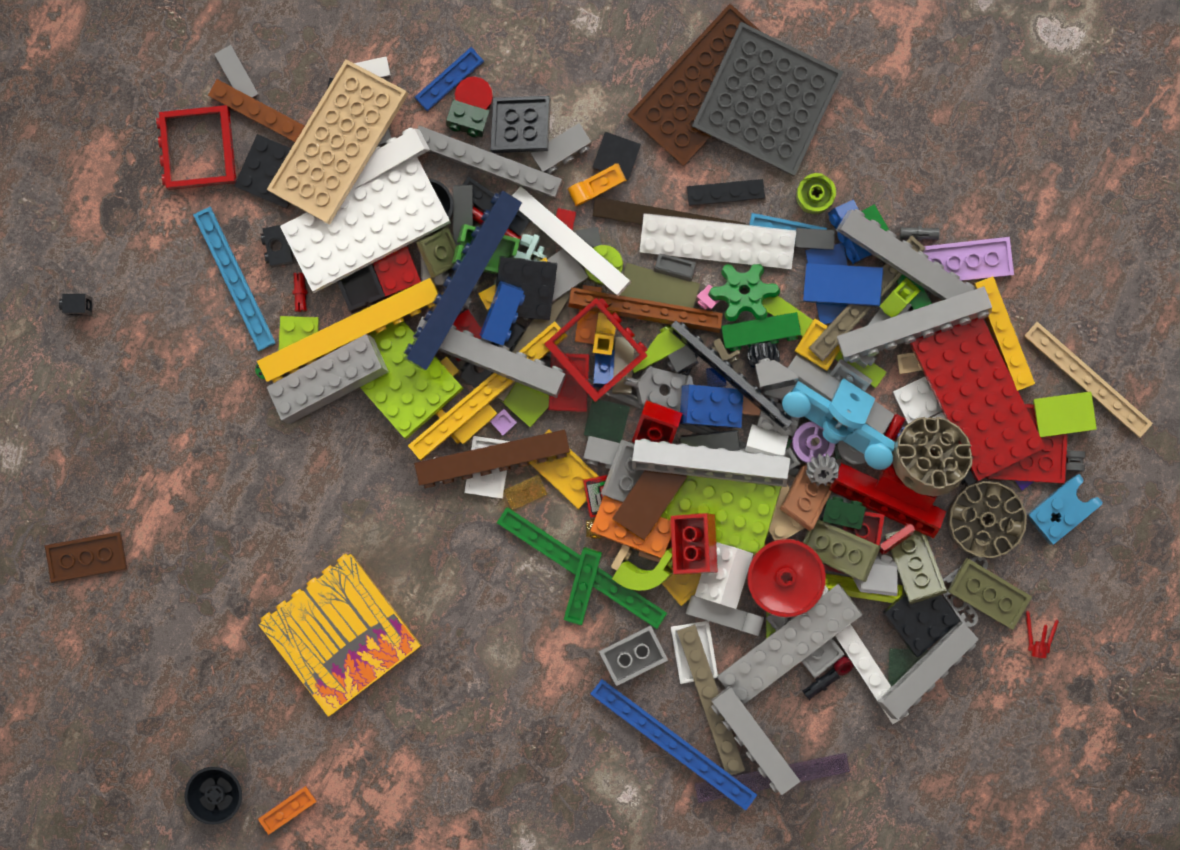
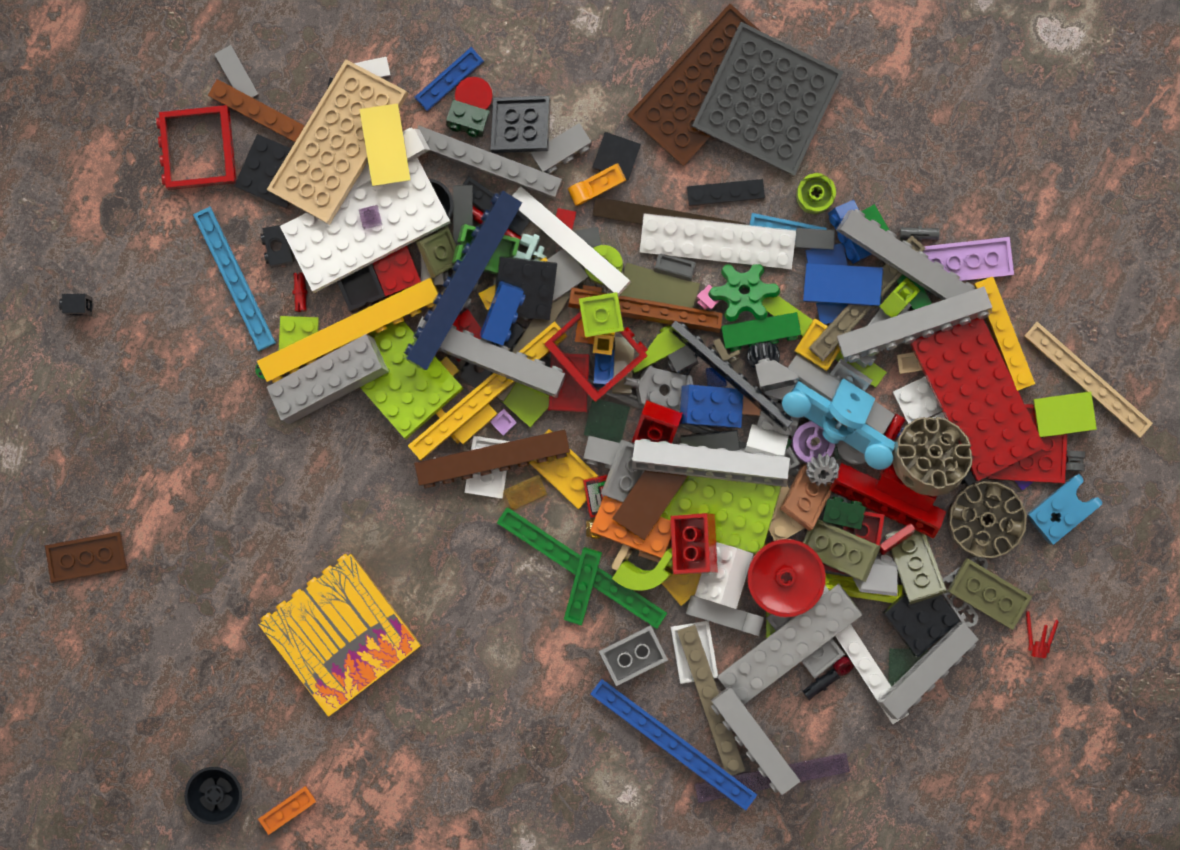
none -> light yellow tile [359,103,410,186]
none -> clear purple plate [359,205,383,230]
none -> lime plate [579,292,624,337]

